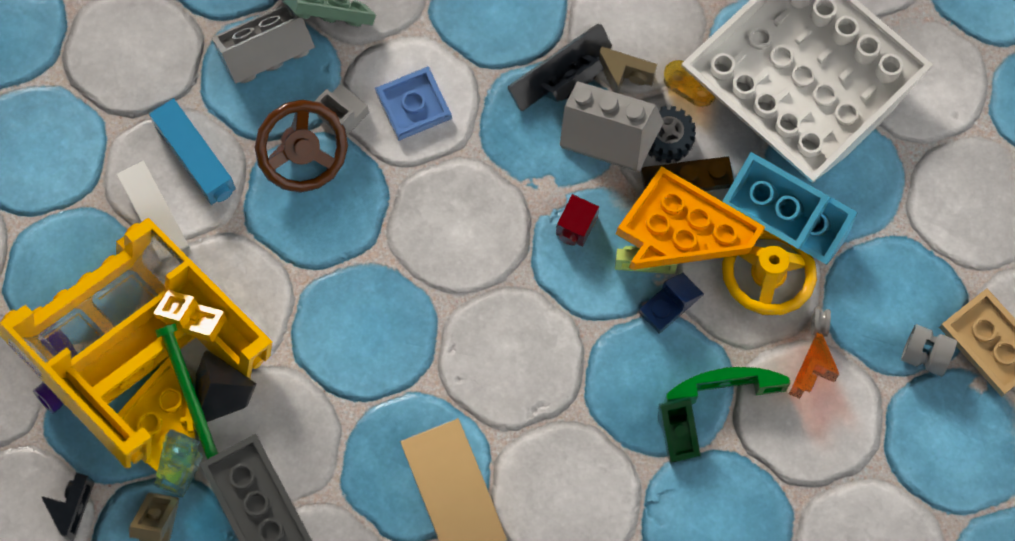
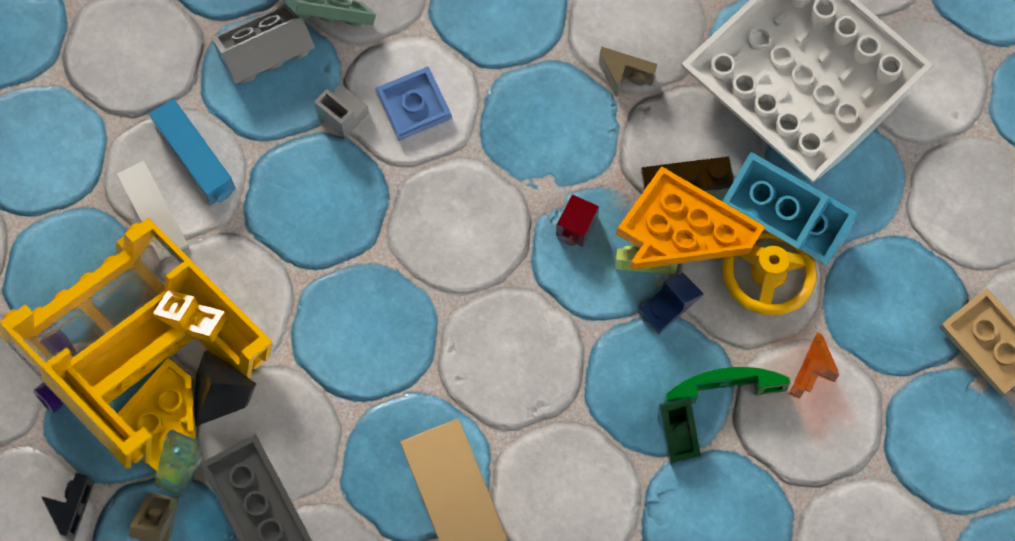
green bar [155,323,218,459] -> none
reddish brown piece [254,99,348,193] -> none
black bracket [508,24,612,111] -> none
light grey slope [560,81,664,172] -> none
black wheel [648,106,696,163] -> none
clear yellow plate [663,60,716,107] -> none
light grey bush [811,308,831,337] -> none
light grey wheel [901,324,957,377] -> none

